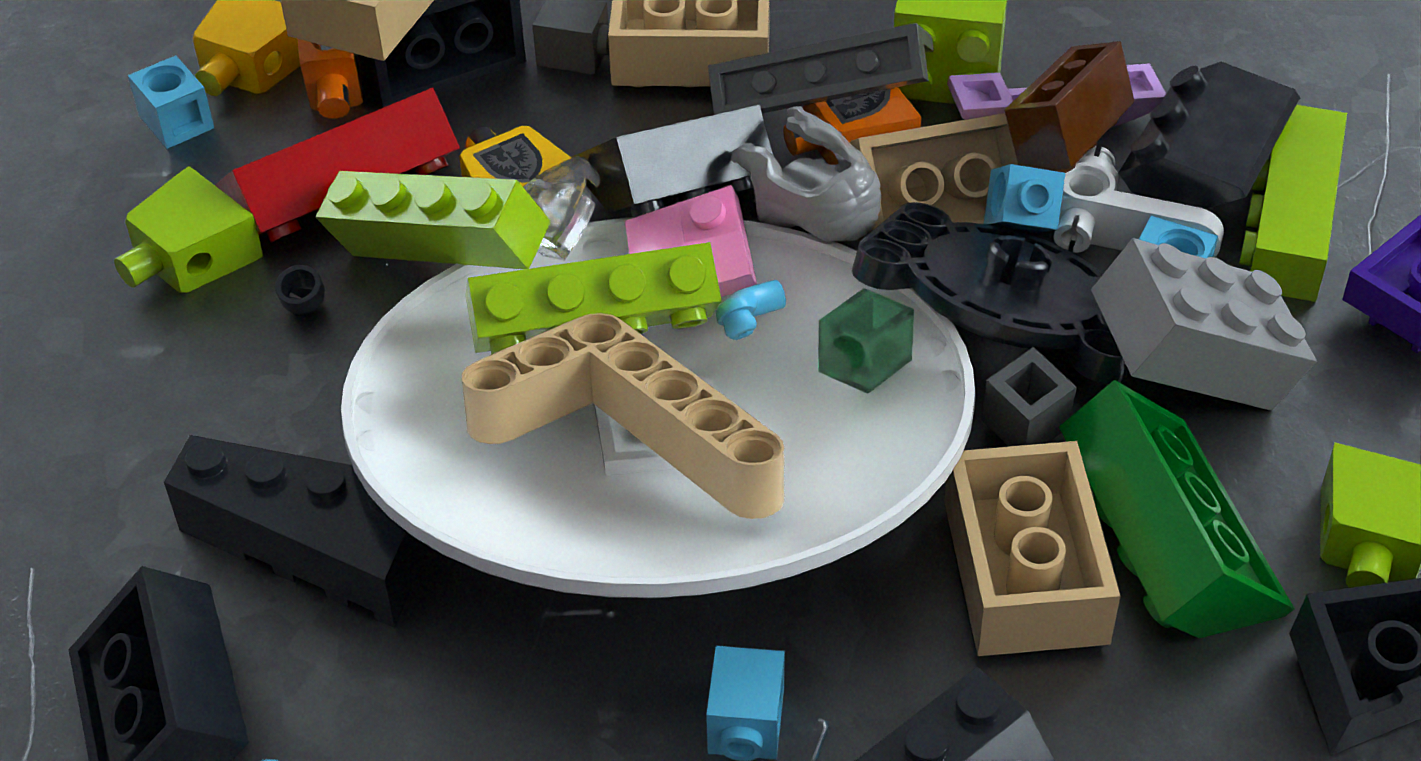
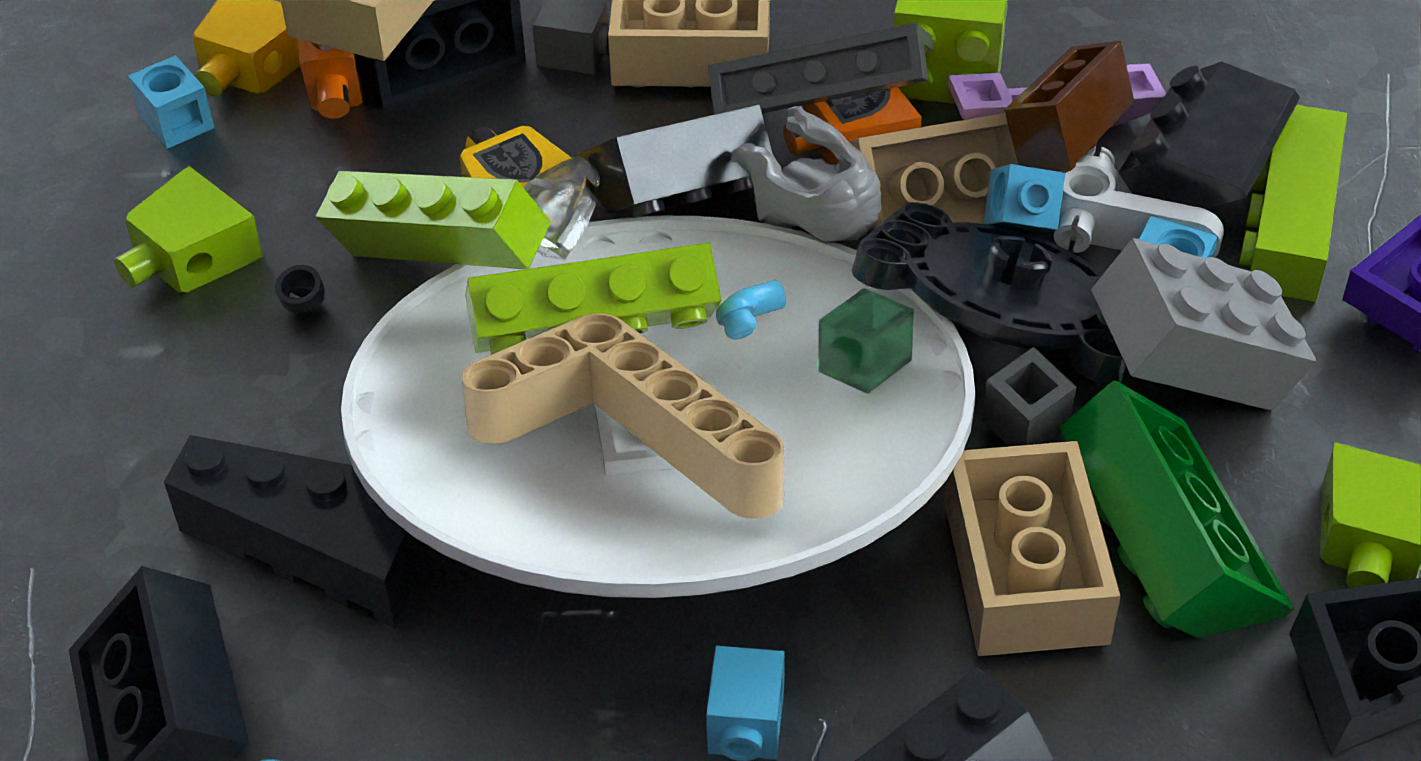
red slope [215,88,460,242] -> none
bright pink plate [625,185,757,297] -> none

